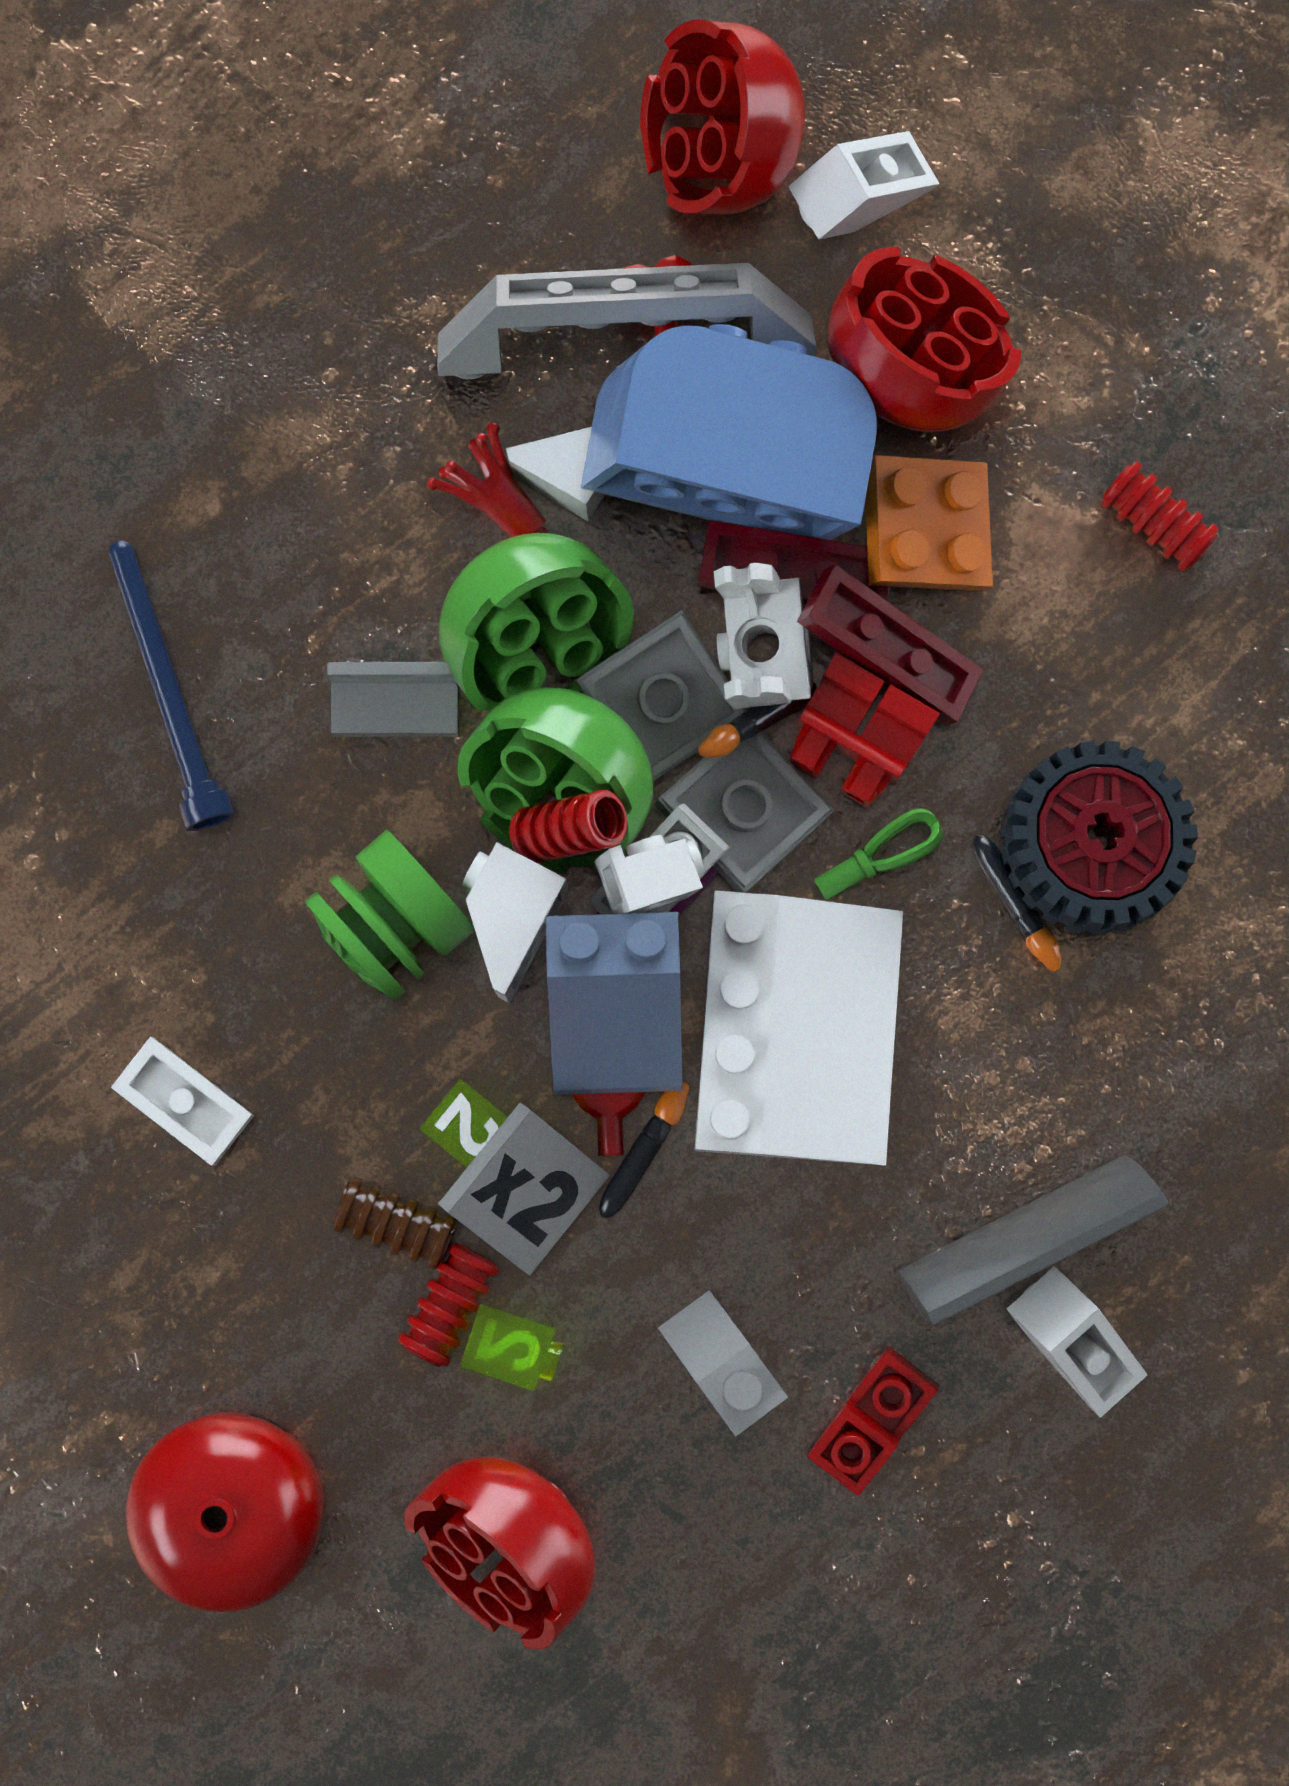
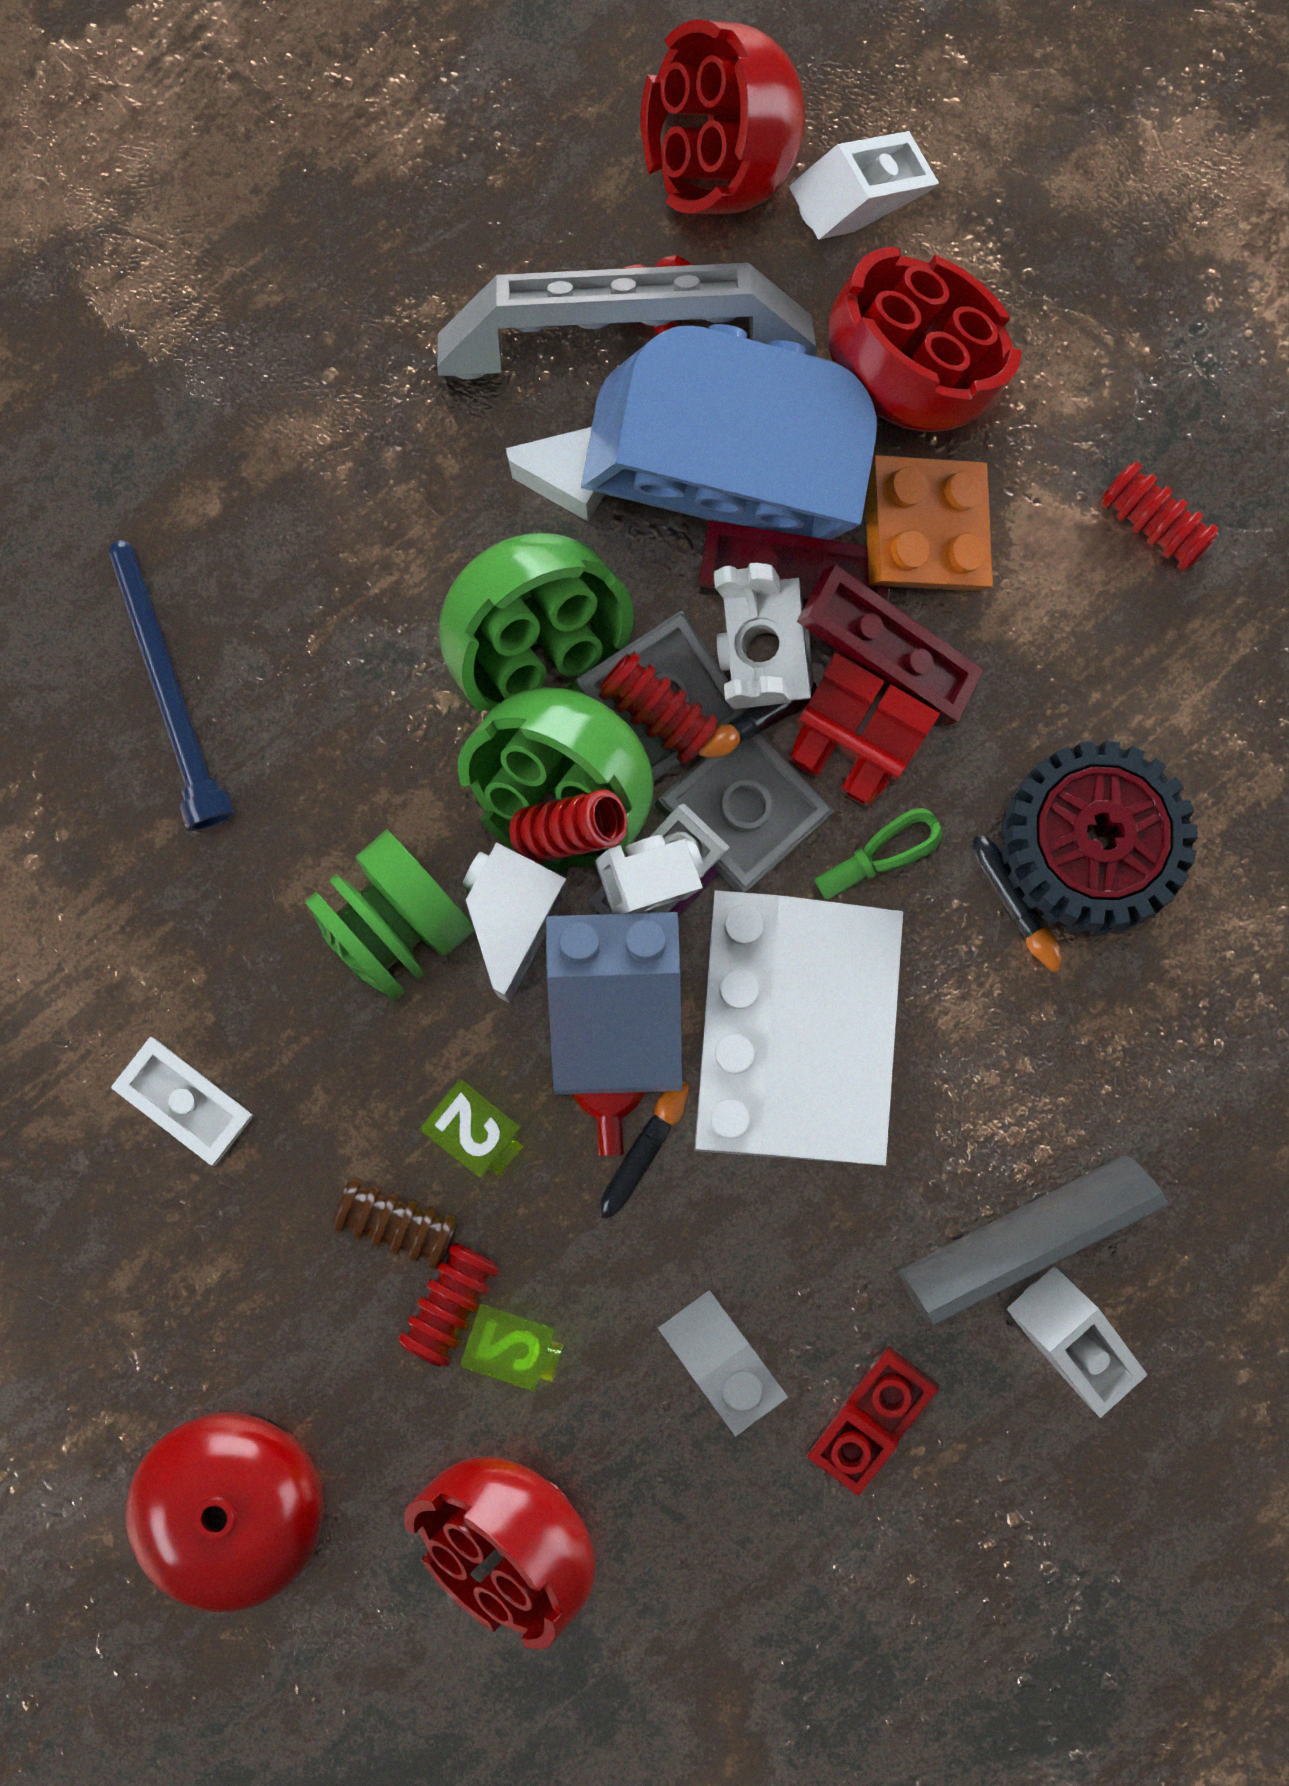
light grey panel [327,662,459,737] -> none
red piece [426,422,550,537] -> none
light grey tile [438,1102,610,1276] -> none
none -> red piece [599,651,718,763]

